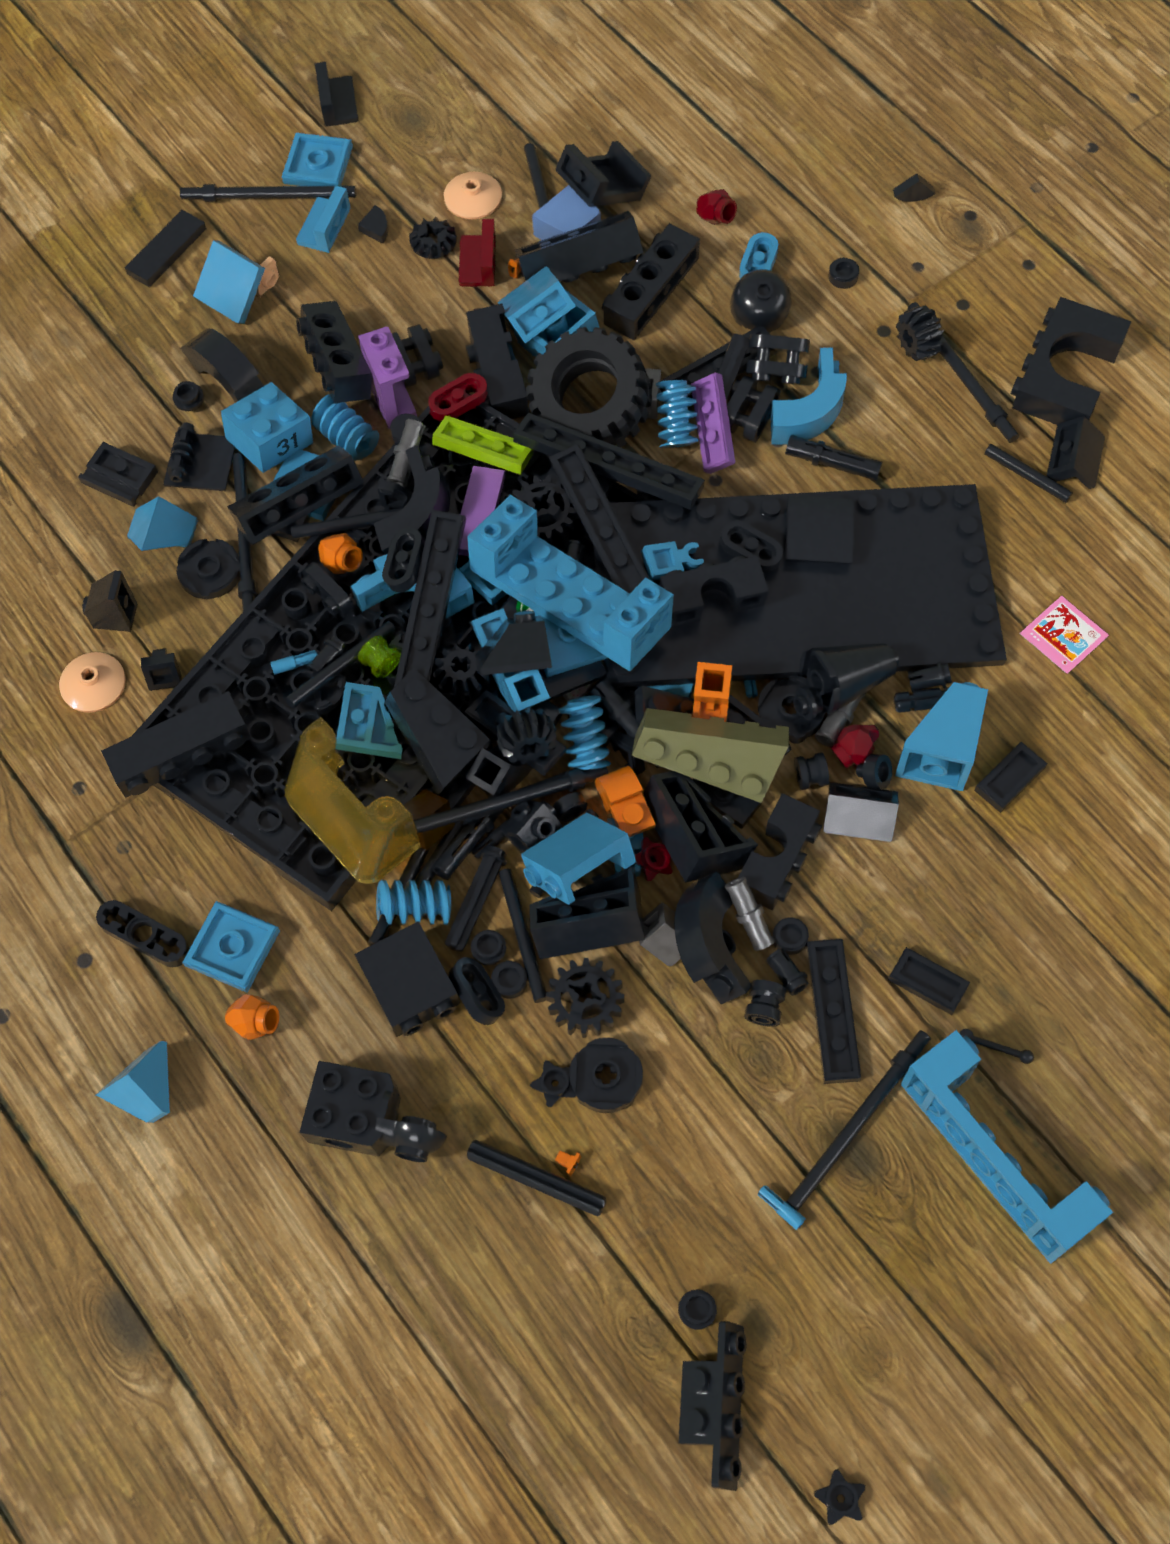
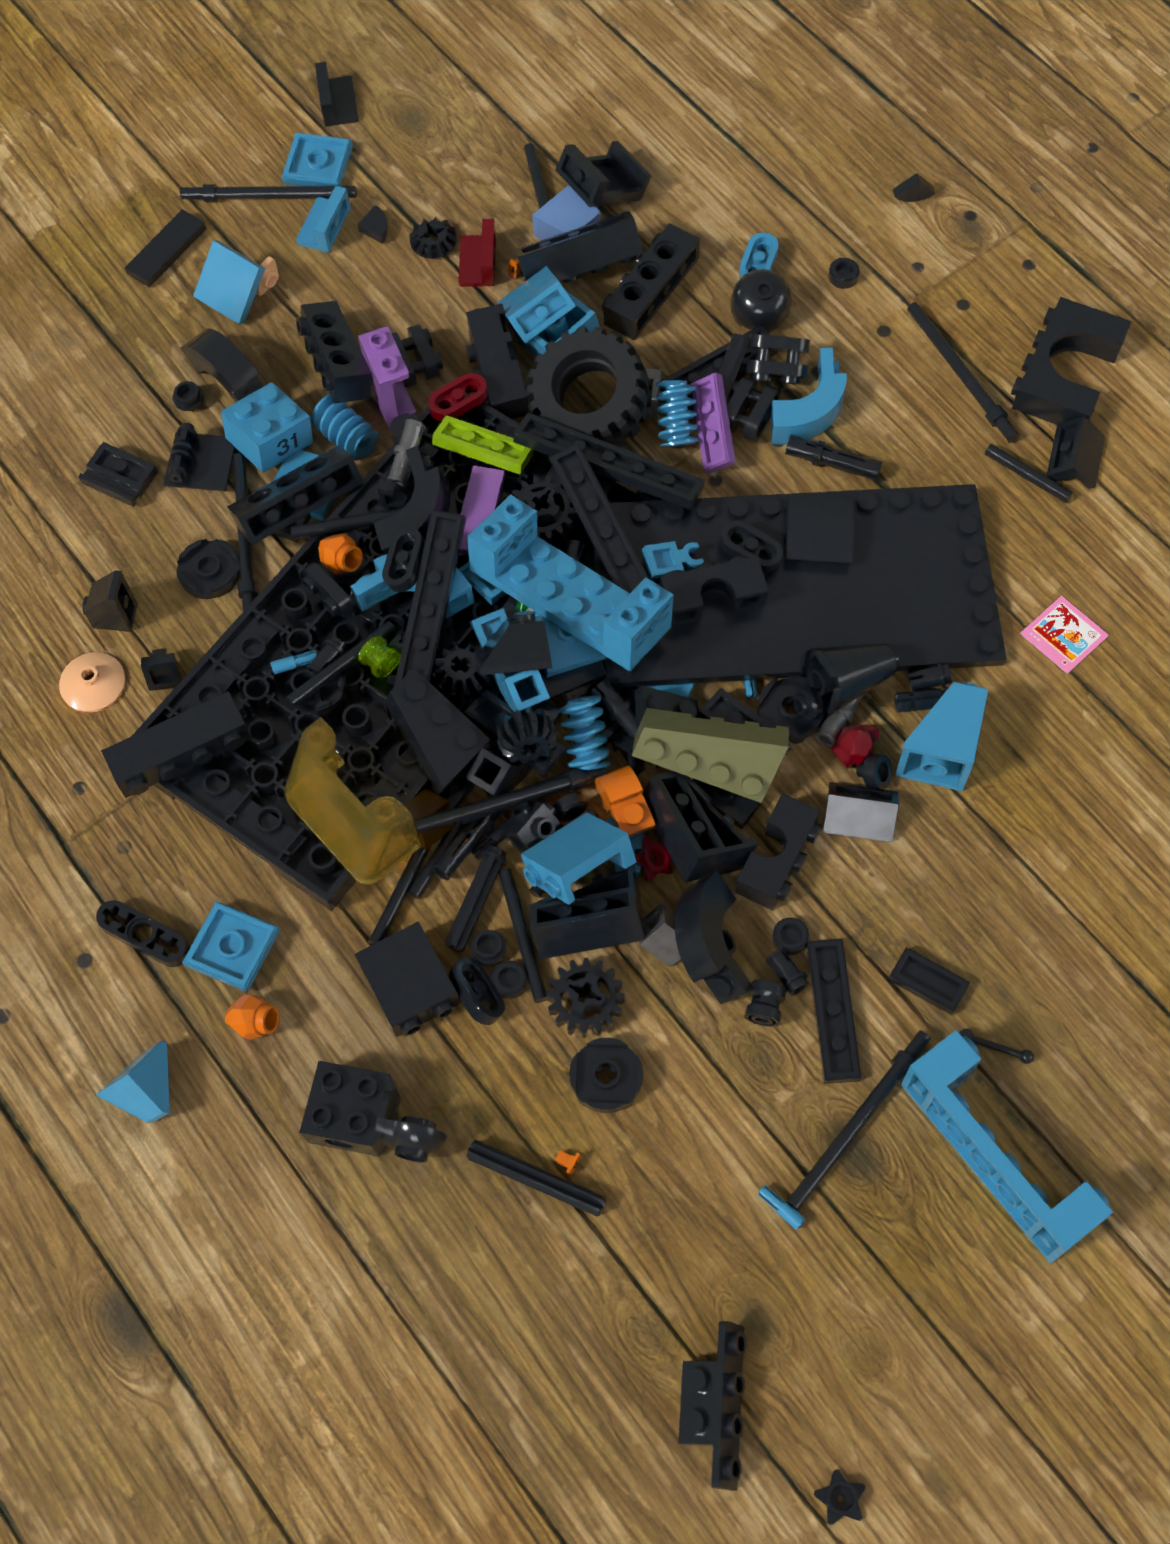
dark azure slope [127,496,198,551] -> none
dark azure wing [335,682,402,759] -> none
dark azure piece [376,880,451,925] -> none
light nougat dish [444,172,502,220] -> none
black plate [530,1060,576,1107] -> none
black plate [678,1289,717,1330] -> none
orange brick [692,662,732,722] -> none
dark red rock [696,189,737,225] -> none
flat silver pin [725,877,775,951] -> none
black wheel [794,752,829,790] -> none
black gear [896,305,945,361] -> none
black tile [974,742,1048,813] -> none

